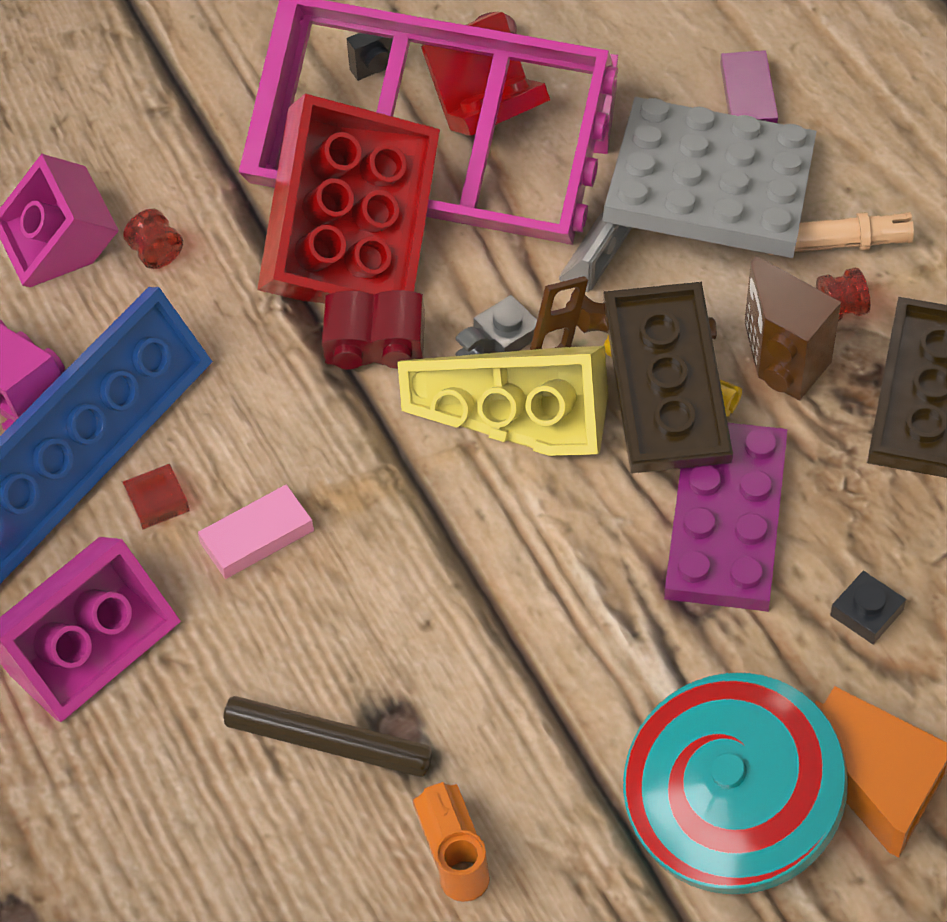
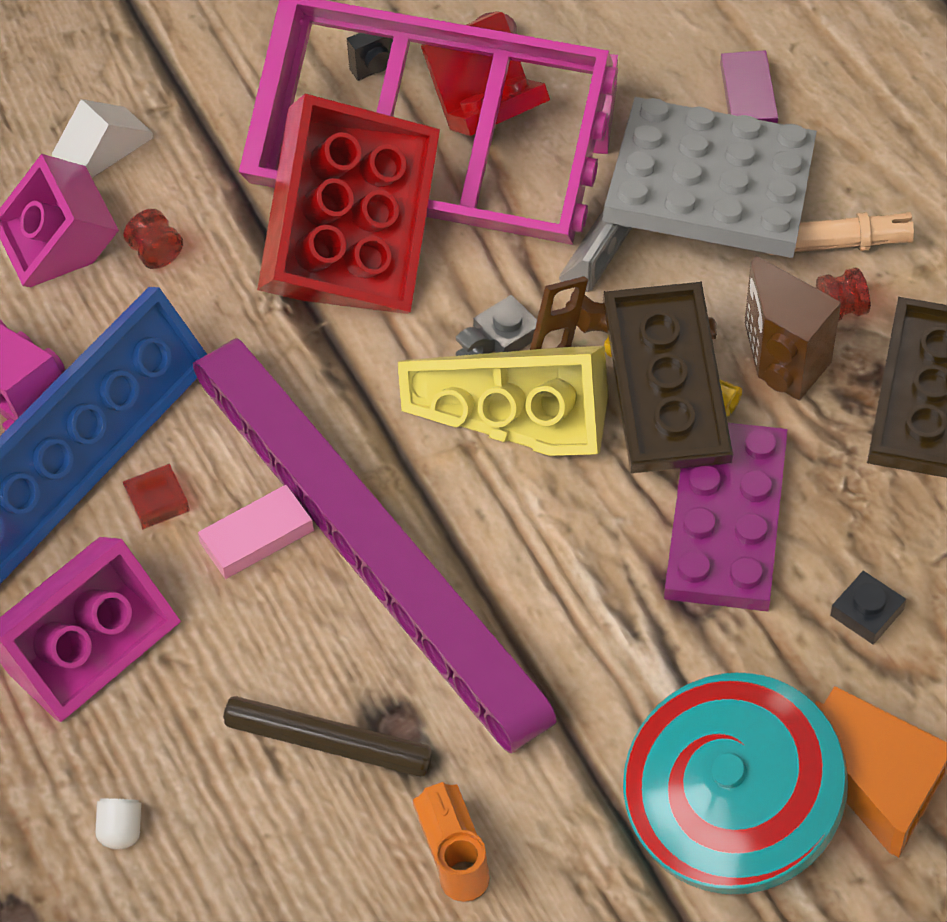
dark red brick [322,290,425,369] -> none
none -> white slope [52,99,153,178]
none -> white piece [95,799,141,849]
none -> magenta beam [193,338,557,753]

